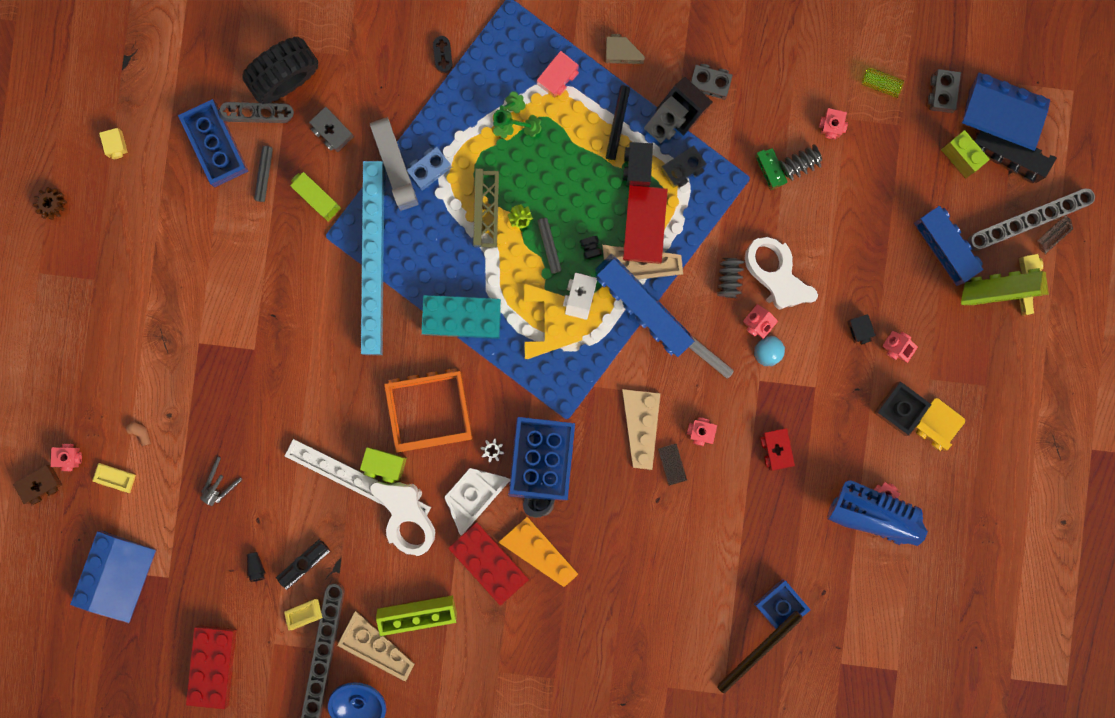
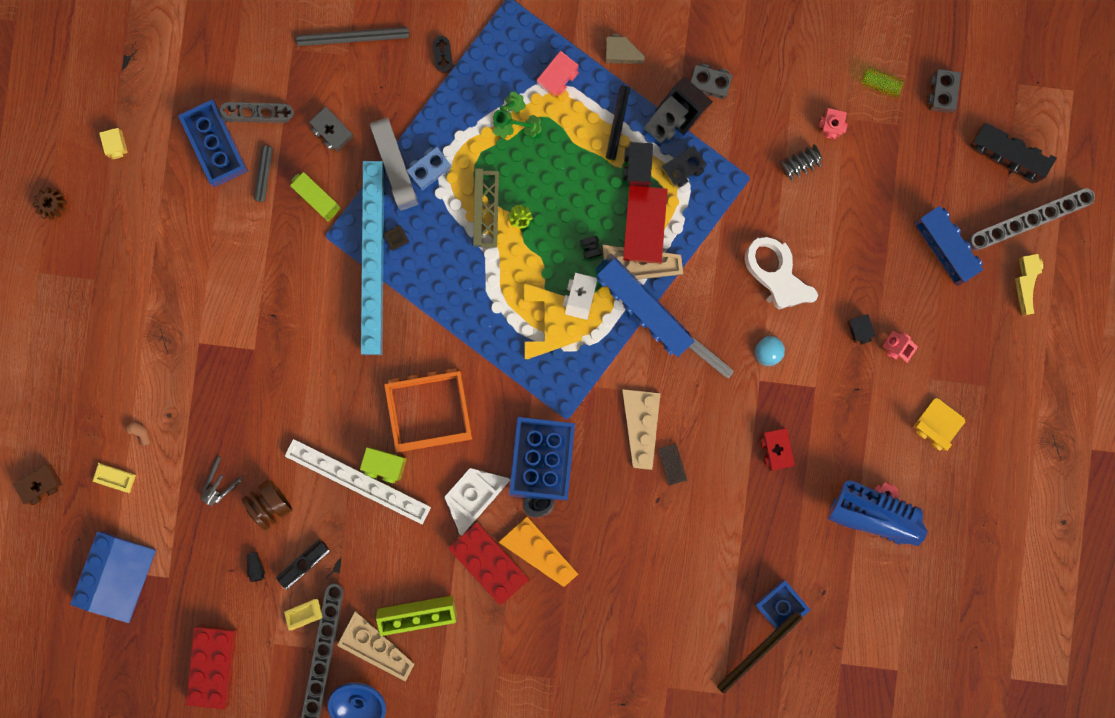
coral brick [51,444,82,471] -> none
black tyre [242,37,318,104] -> none
white animal [371,481,435,556] -> none
teal brick [421,295,501,339] -> none
white gear [481,439,504,462] -> none
dark grey axle [538,218,561,274] -> none
coral brick [687,417,717,446] -> none
dark grey piece [717,258,745,298] -> none
coral brick [743,304,778,339] -> none
green bracket [755,148,788,191] -> none
black brick [874,381,932,436] -> none
lime brick [941,130,990,179] -> none
lime slope [961,268,1049,305] -> none
blue slope [962,72,1050,151] -> none
clear smoke tile [1037,215,1073,254] -> none
none -> reddish brown wheel [242,479,293,531]
none -> dark grey axle [296,27,409,46]
none -> dark brown tile [384,225,410,251]

